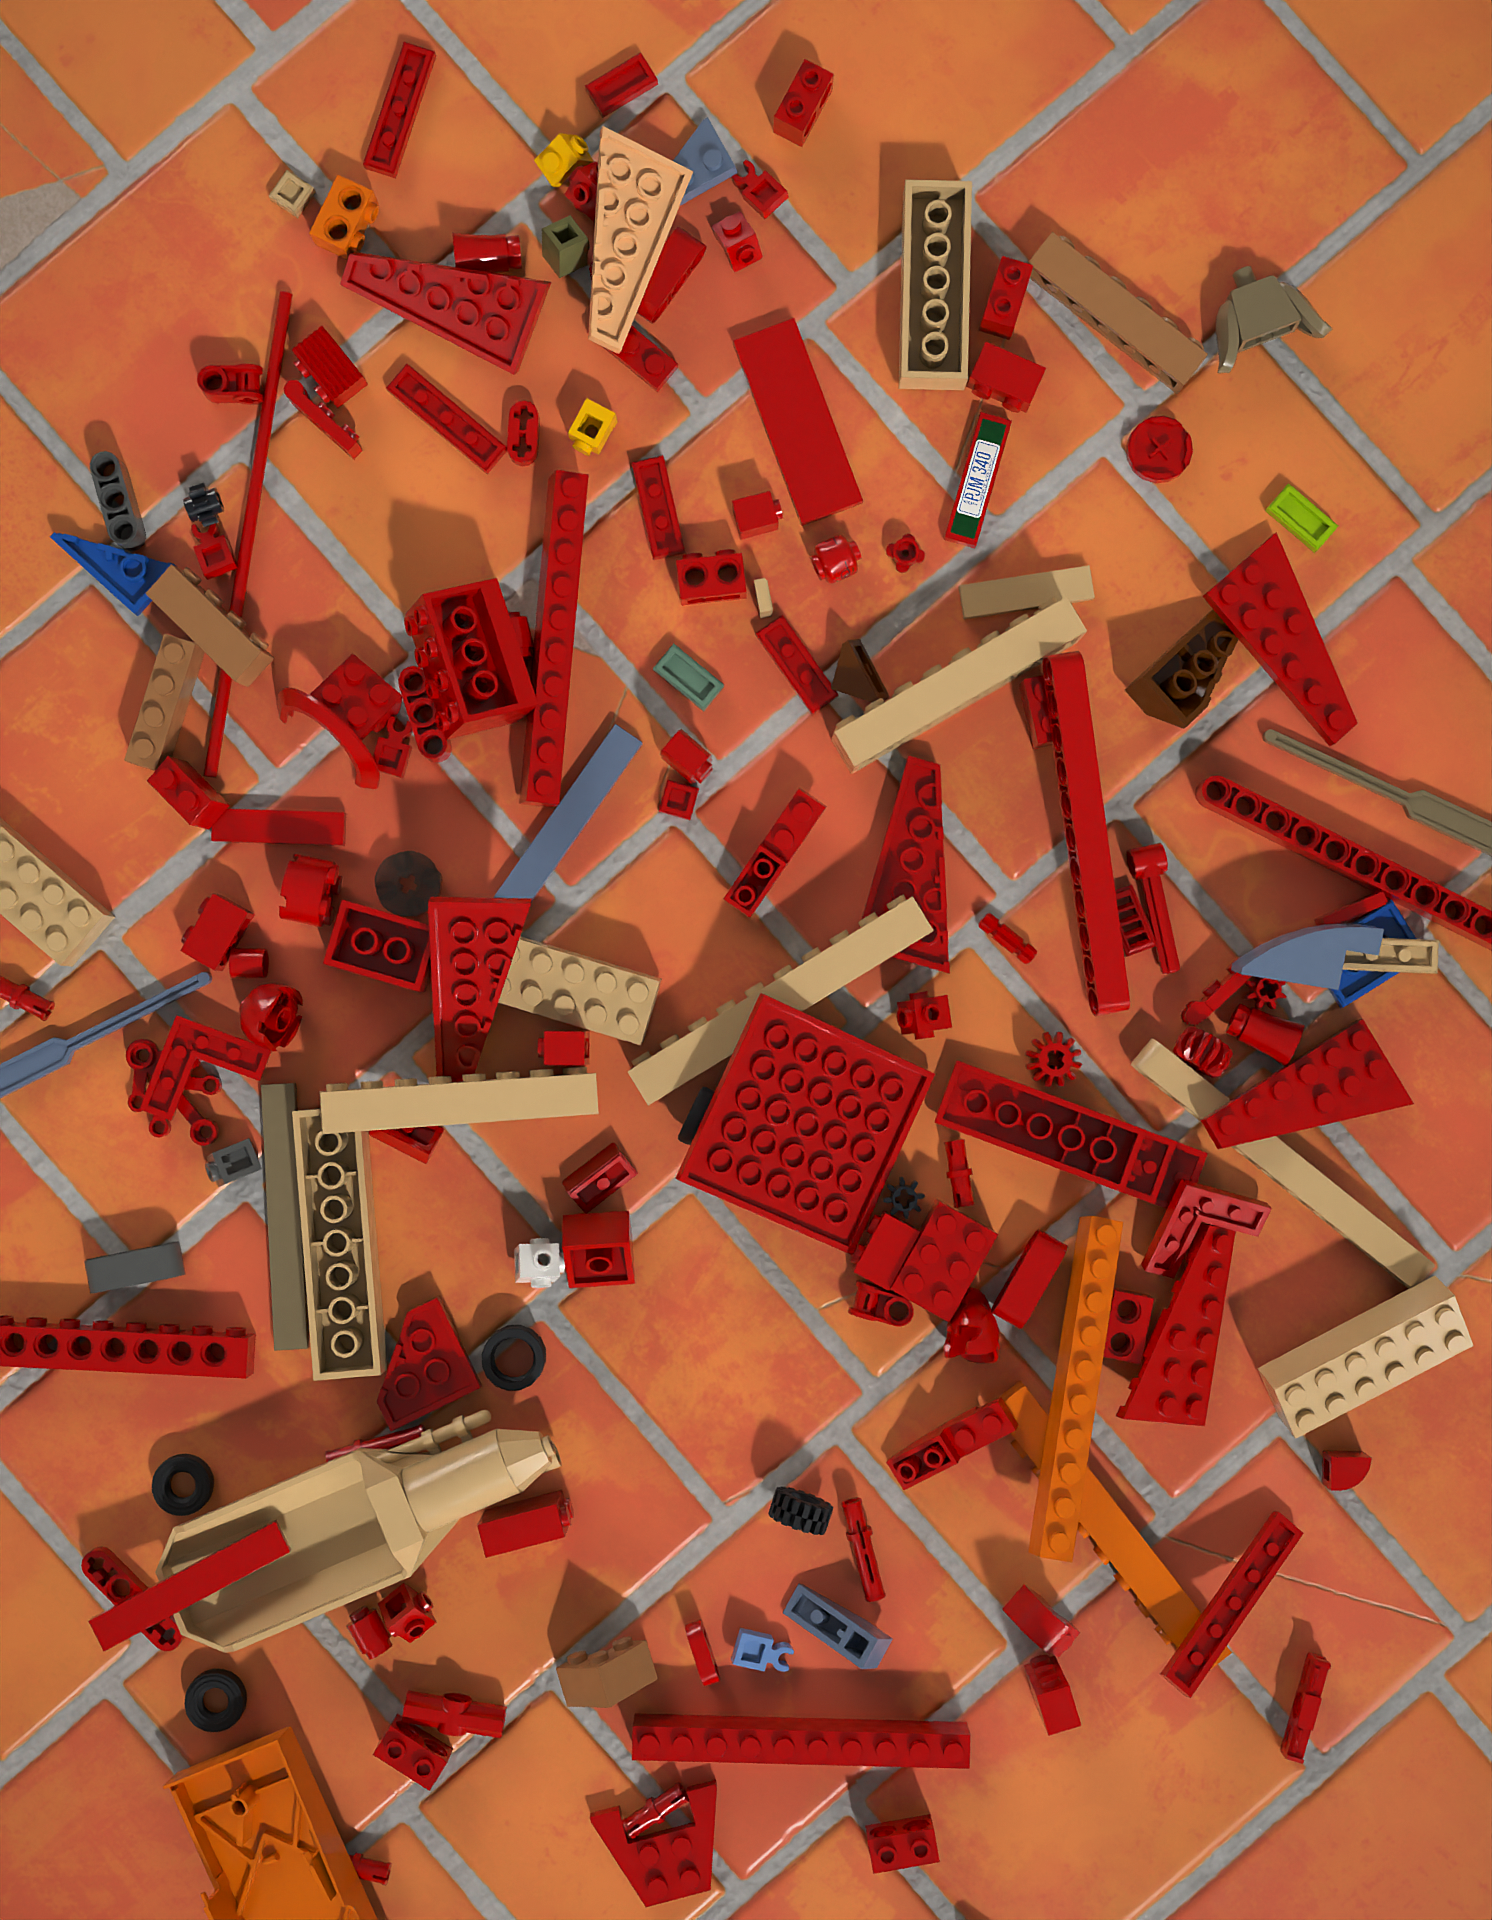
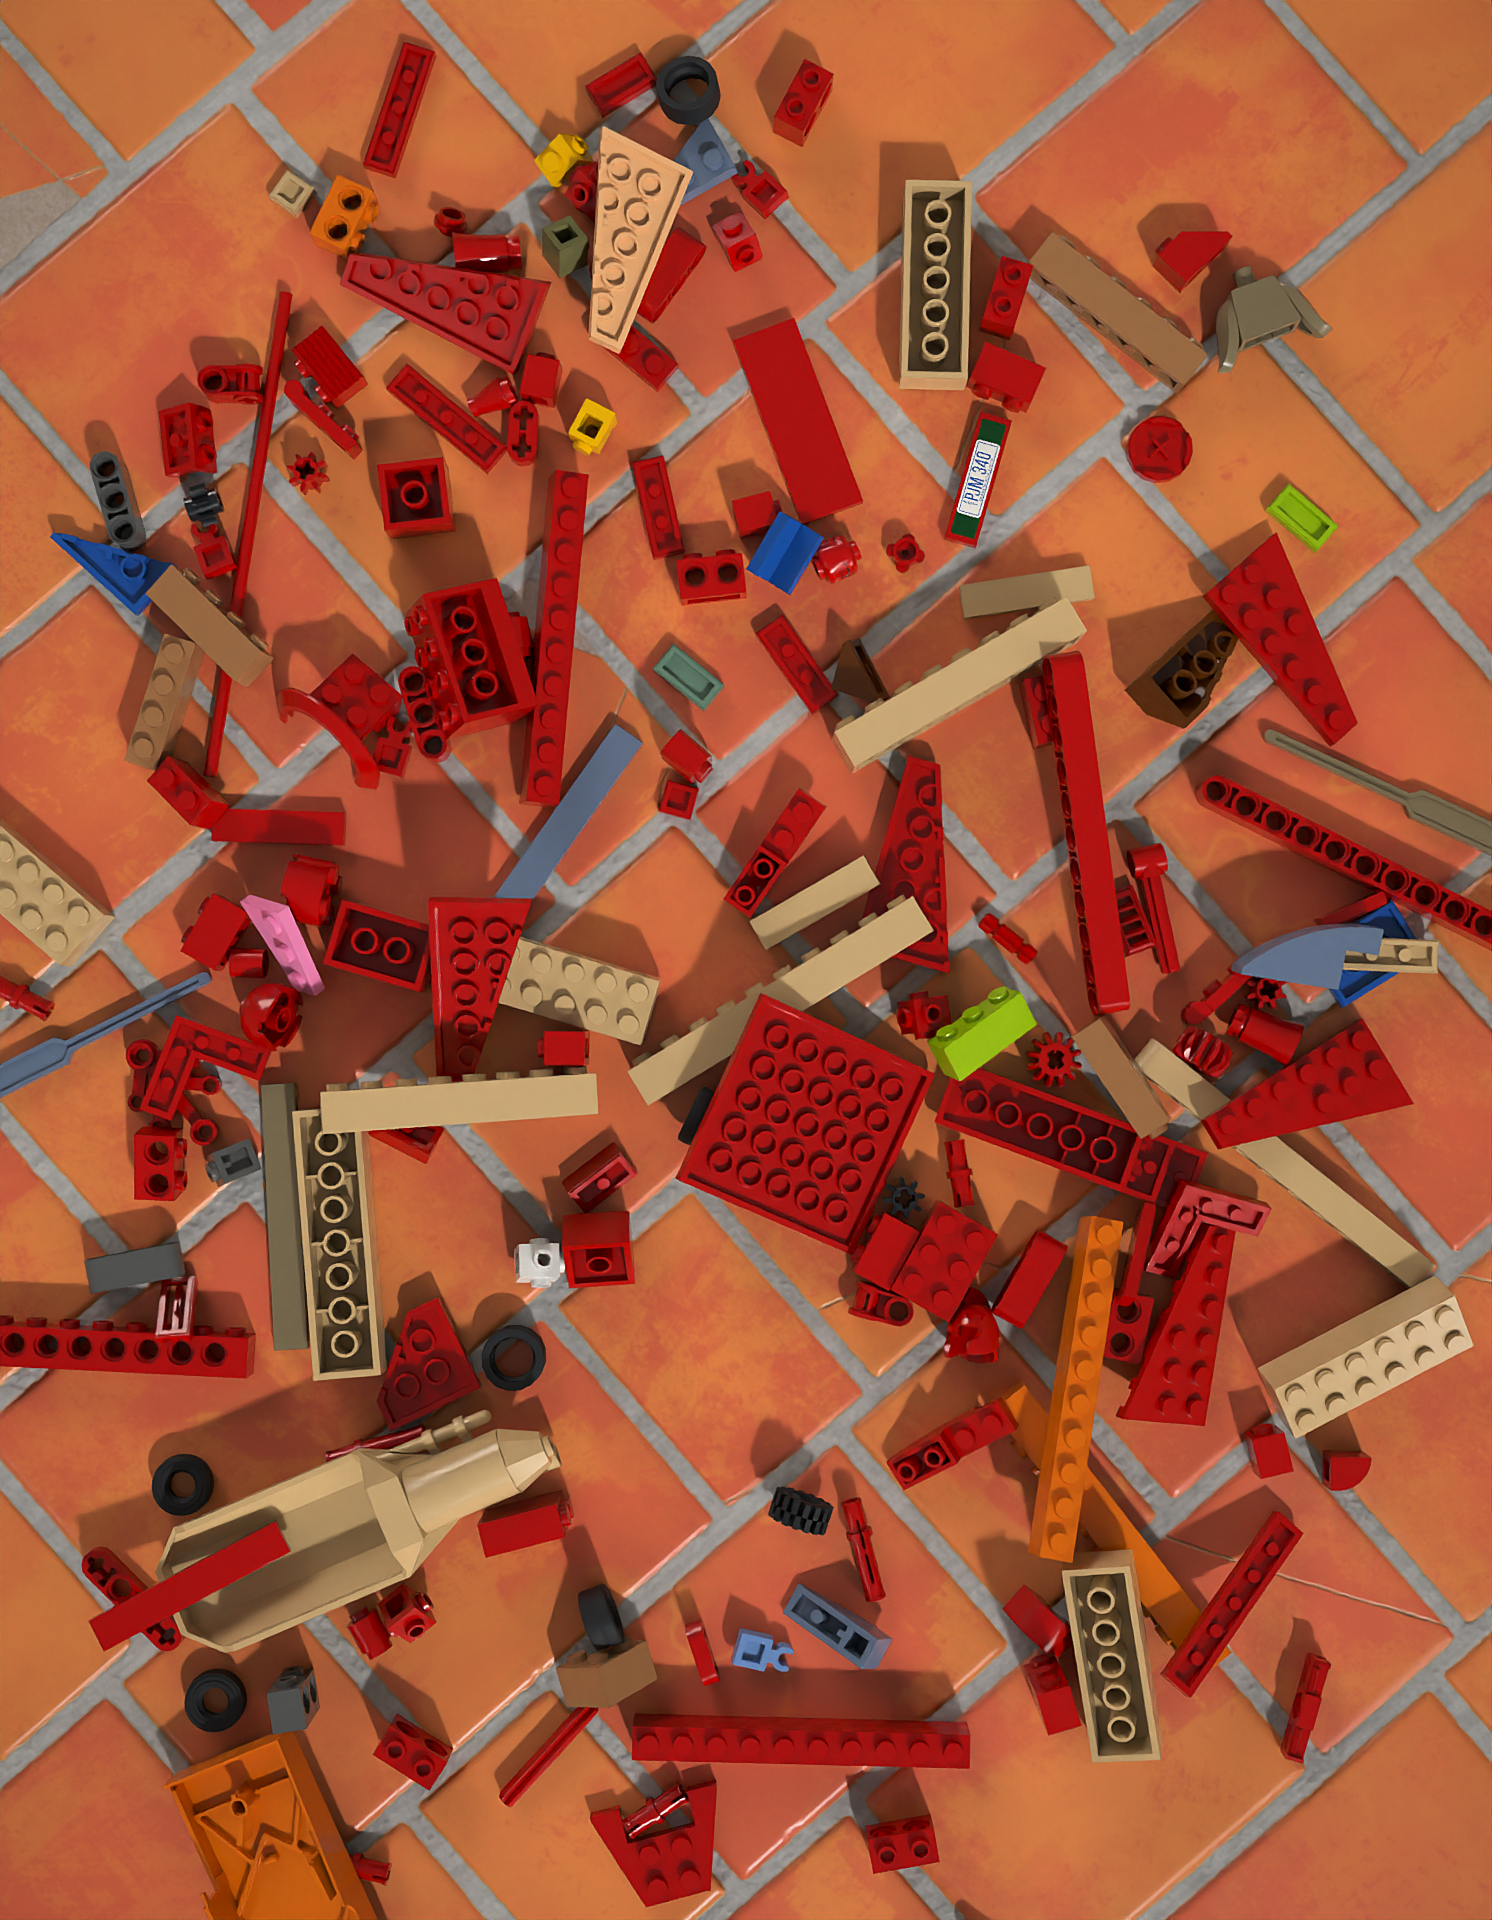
clear smoke plate [375,851,442,917] -> none
red piece [402,1690,507,1738] -> none
tan tile [754,578,773,619] -> none
none -> red brick [134,1126,188,1201]
none -> red tile [155,1276,198,1343]
none -> red bracket [159,402,217,478]
none -> bright pink wing [240,895,325,996]
none -> dark grey brick [267,1666,320,1734]
none -> red gear [287,452,330,495]
none -> red brick [377,457,456,539]
none -> red plate [434,207,467,237]
none -> red cone [467,376,518,418]
none -> red axle [499,1707,599,1807]
none -> red brick [519,352,563,408]
none -> black tyre [578,1584,624,1651]
none -> black tyre [656,56,721,125]
none -> blue panel [746,511,824,595]
none -> tan tile [749,855,881,950]
none -> lime brick [927,986,1037,1081]
none -> tan brick [1061,1549,1163,1763]
none -> medium nougat slope [1072,1015,1171,1139]
none -> red tile [1116,1202,1157,1307]
none -> red slope [1152,231,1233,293]
none -> red brick [1244,1423,1294,1479]

